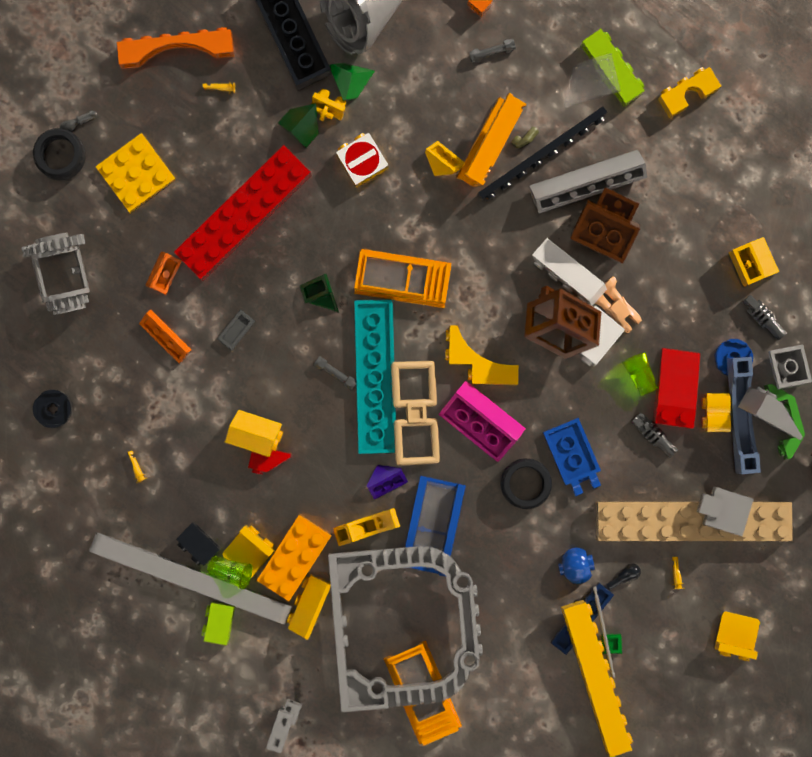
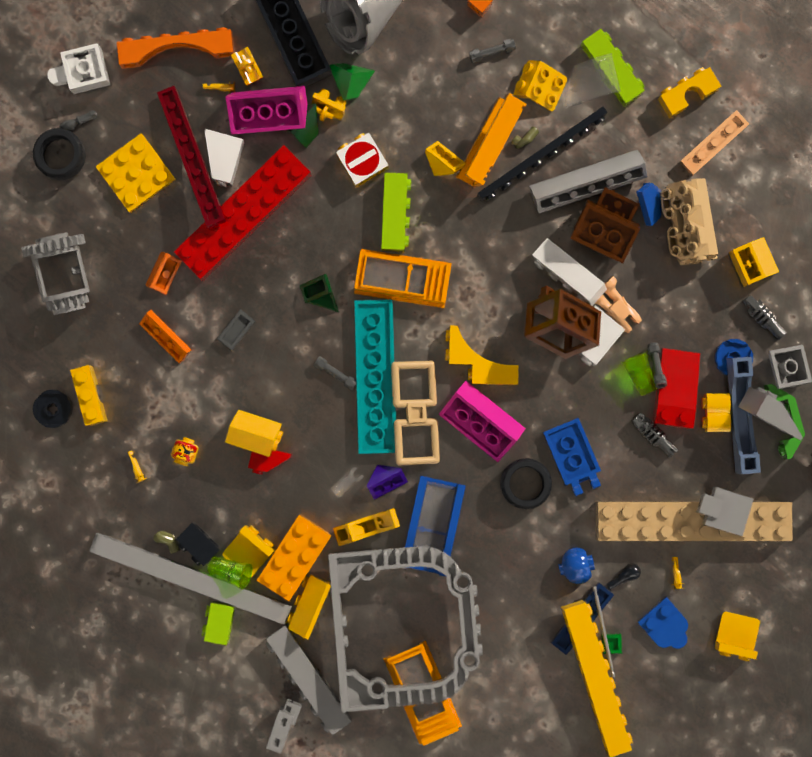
none -> white brick [48,43,110,94]
none -> yellow arch [70,365,108,426]
none -> olive arm [154,531,180,554]
none -> dark red plate [157,85,226,229]
none -> head [171,437,199,466]
none -> white slope [205,129,244,188]
none -> dark pink slope [225,86,308,135]
none -> yellow hips [231,47,263,86]
none -> light grey brick [266,624,352,735]
none -> clear bar [331,467,364,497]
none -> lime brick [381,173,411,252]
none -> yellow bracket [513,60,567,111]
none -> blue slope [636,183,662,226]
none -> blue plate [637,597,688,649]
none -> dark grey bar [647,343,667,389]
none -> tan brick [660,178,718,265]
none -> light nougat plate [680,110,749,176]

